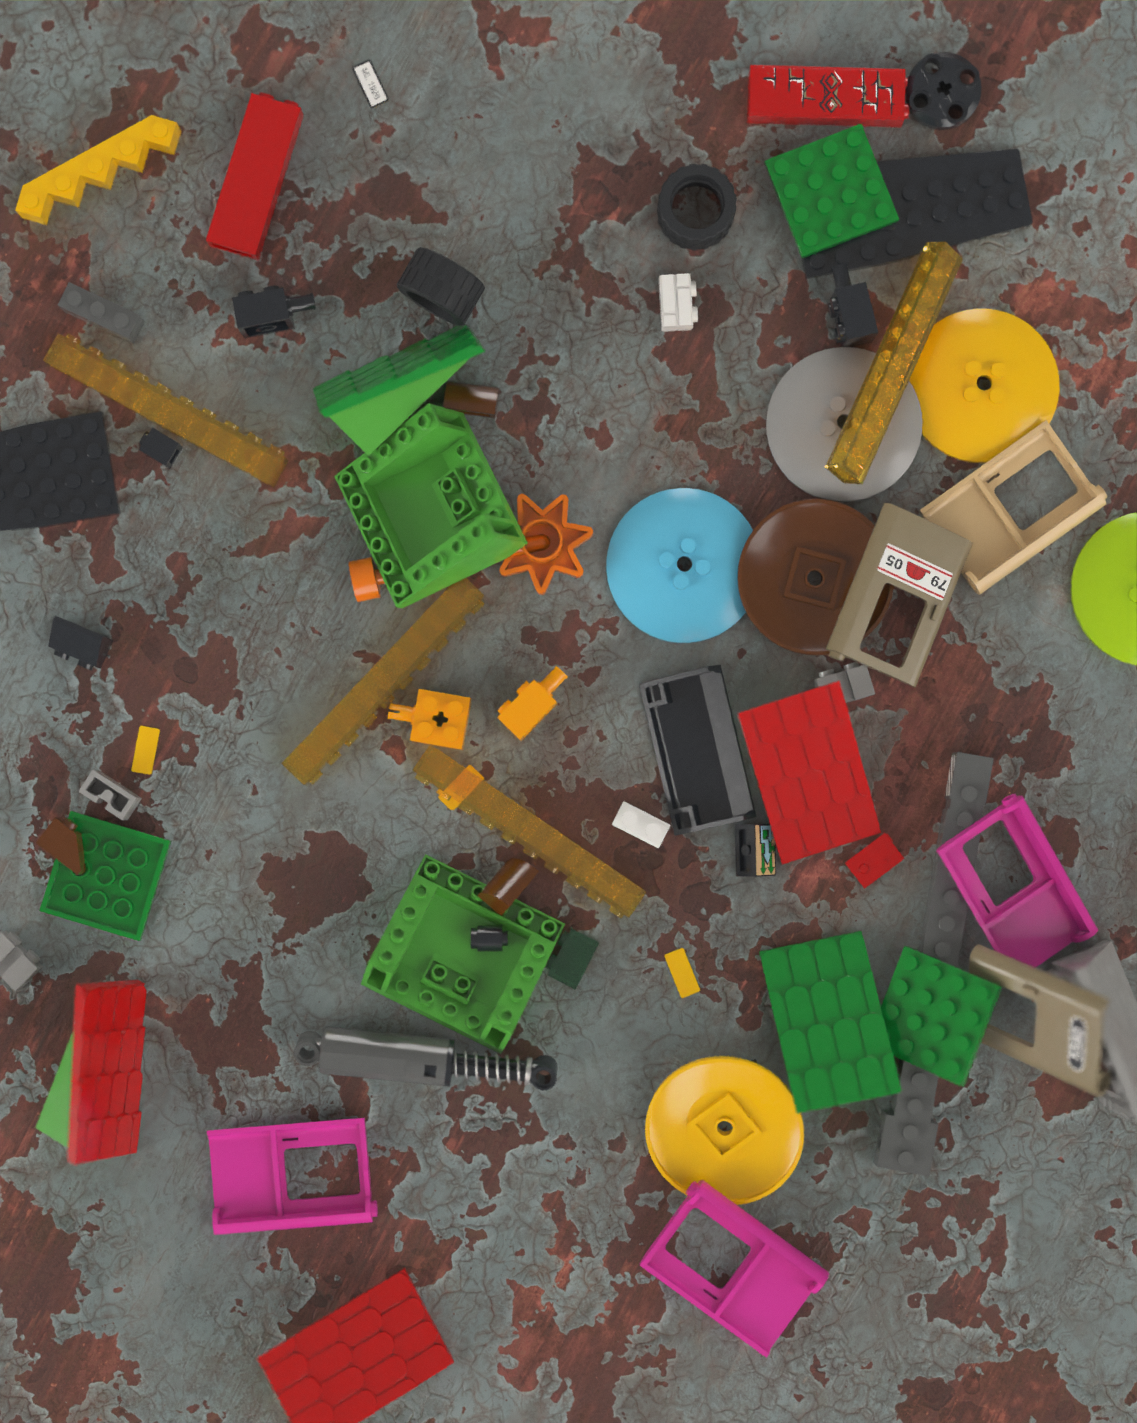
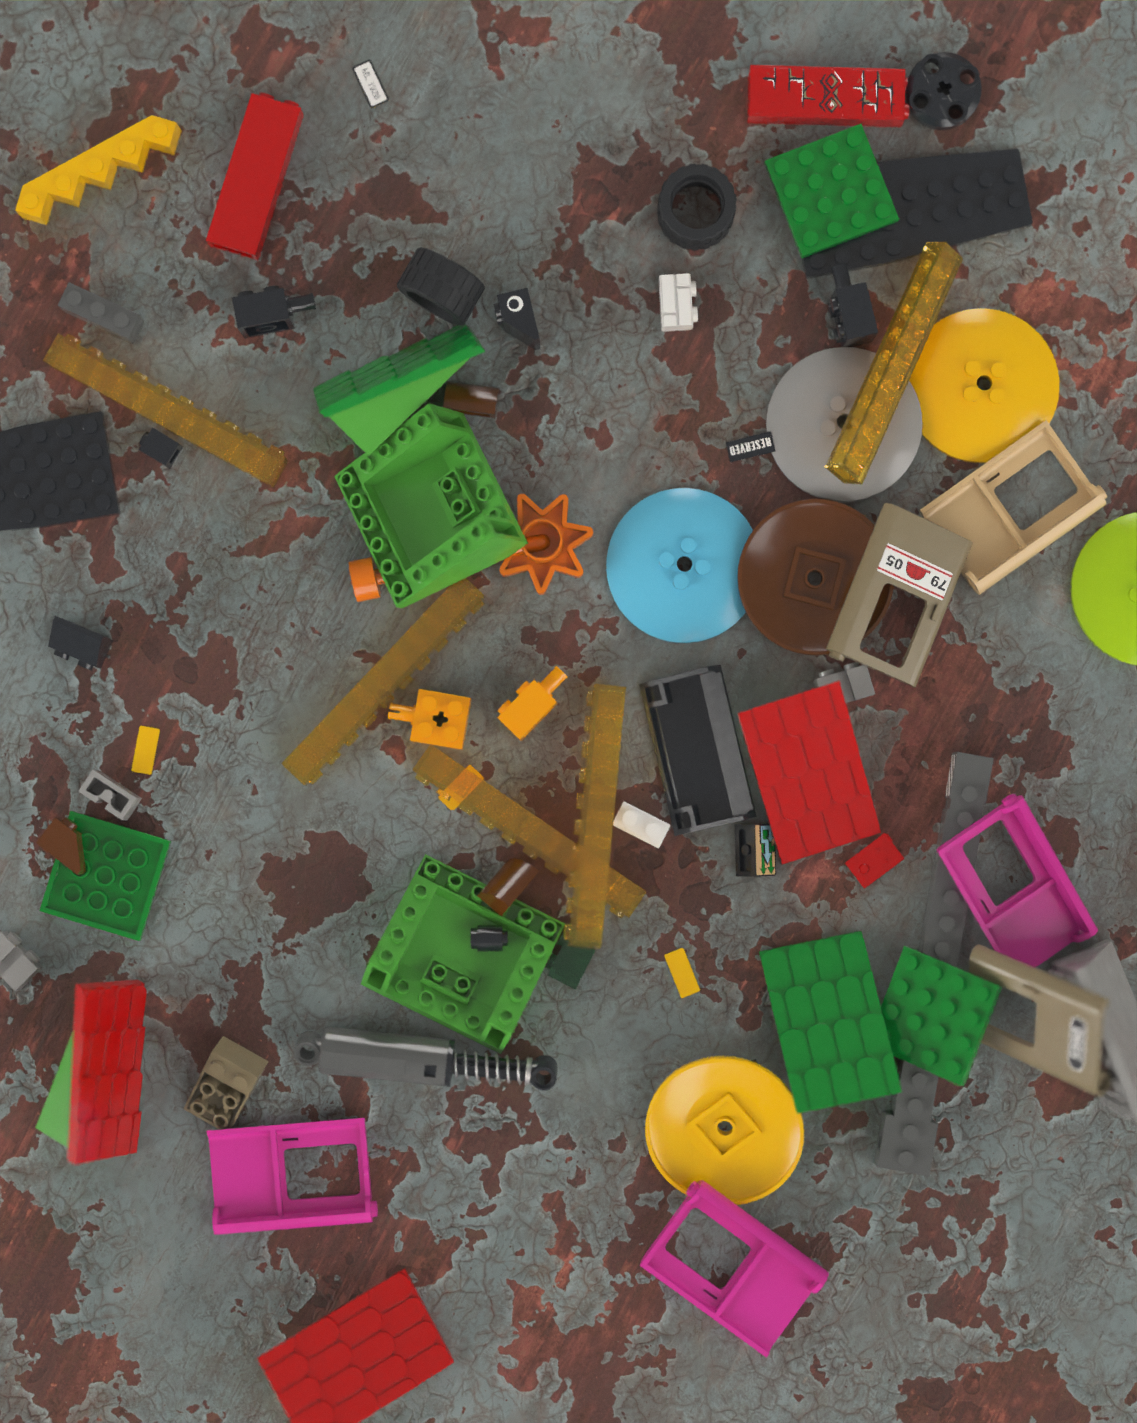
none -> dark tan slope [183,1036,269,1129]
none -> black slope [493,288,540,350]
none -> clear yellow brick [563,683,626,950]
none -> black sticker [726,431,775,462]

